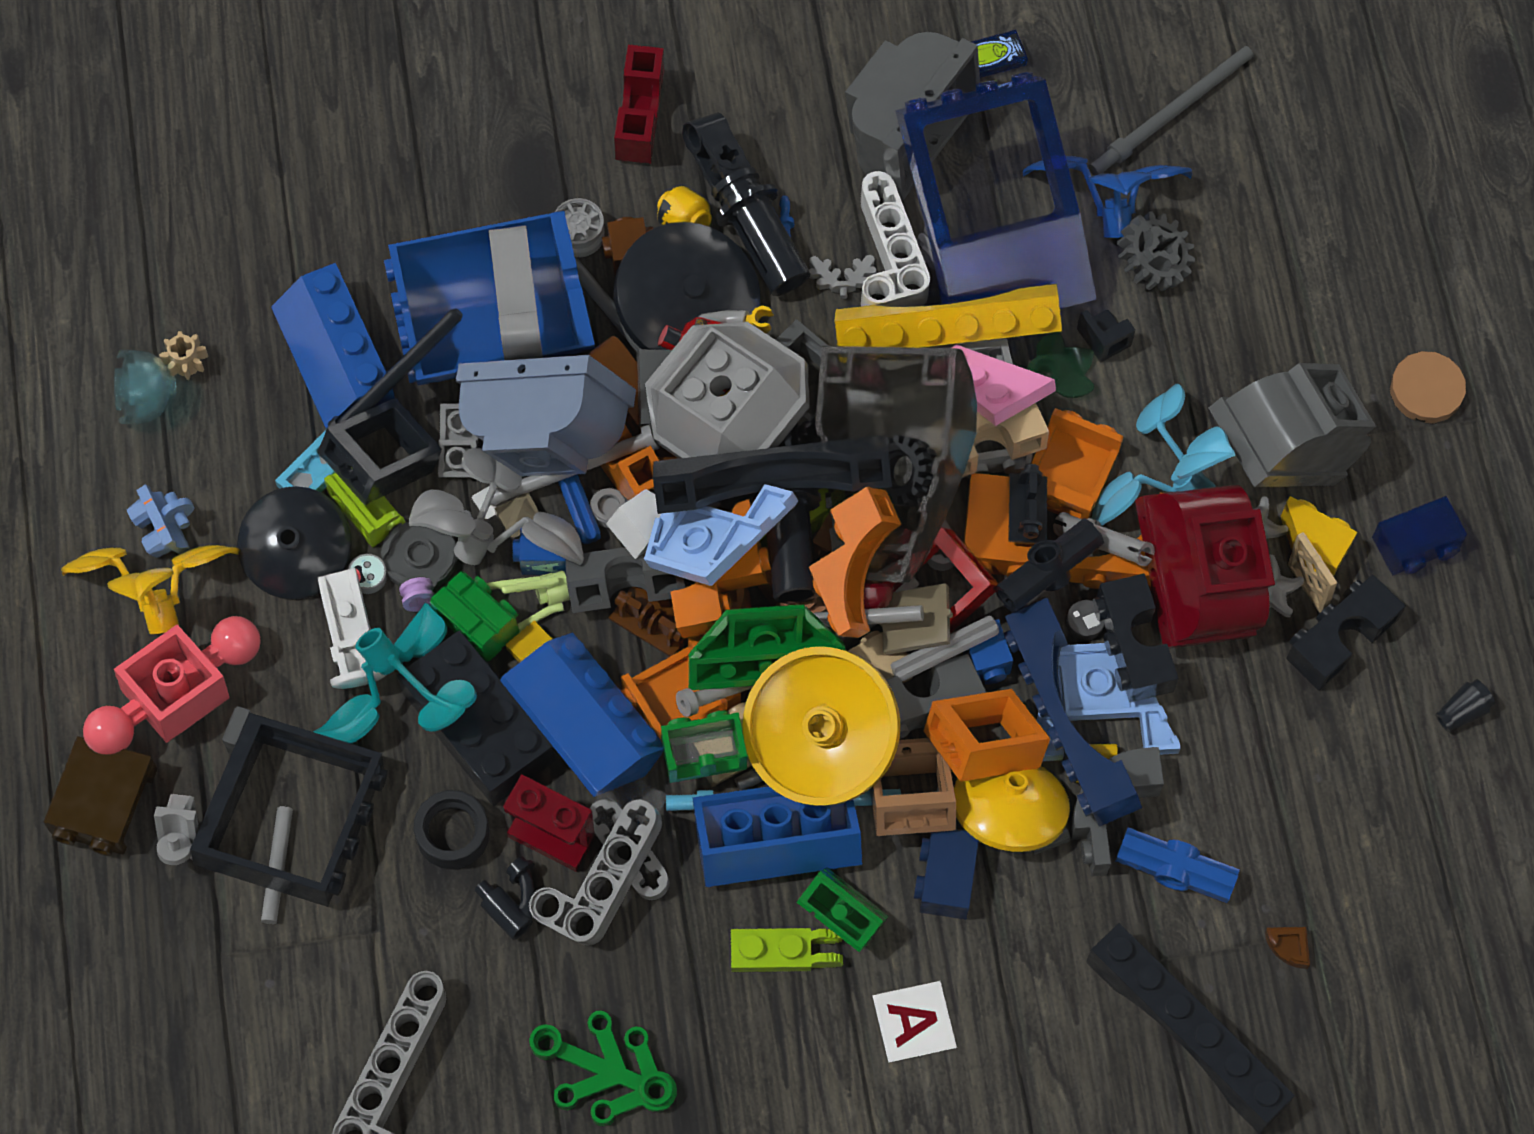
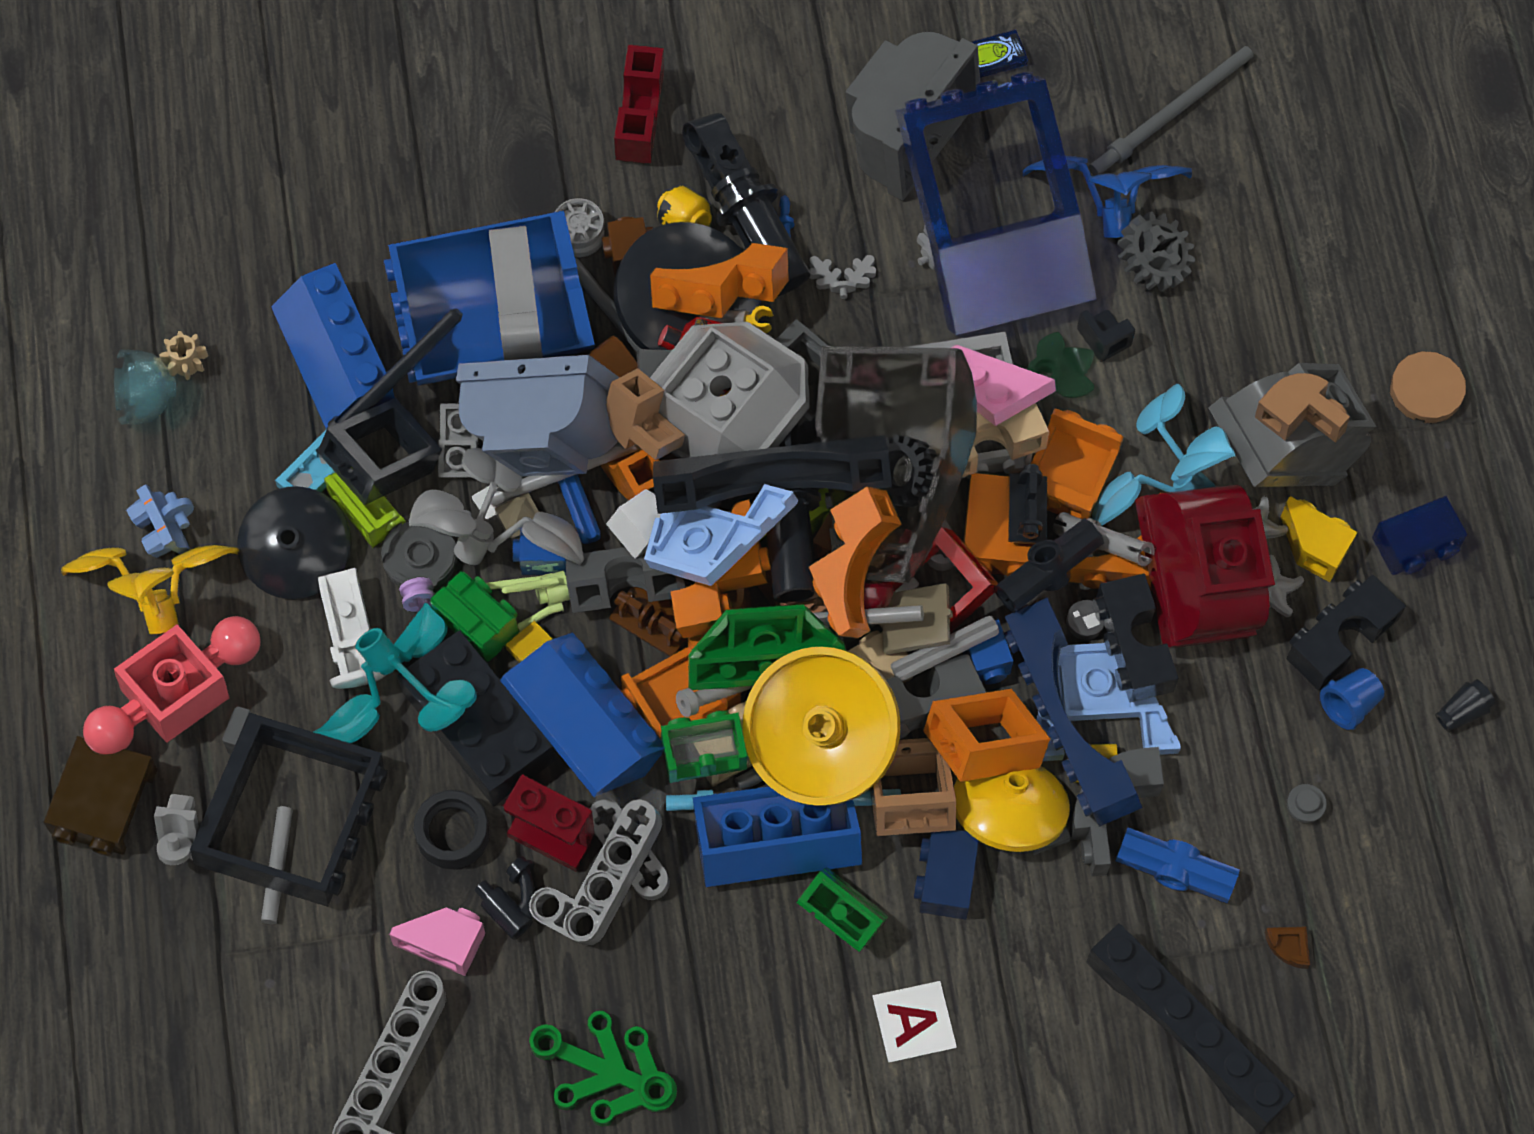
tile [348,554,387,594] -> none
light grey tile [590,488,627,528] -> none
lime hinge [731,928,843,972] -> none
yellow arch [834,284,1062,357] -> none
white beam [861,171,930,307] -> none
tan window [1288,532,1337,613] -> none
none -> bright pink slope [389,907,485,976]
none -> medium nougat brick [606,368,685,460]
none -> orange arch [650,243,789,319]
none -> medium nougat brick [1255,373,1350,443]
none -> dark grey plate [1287,784,1327,823]
none -> blue piece [1320,668,1384,730]

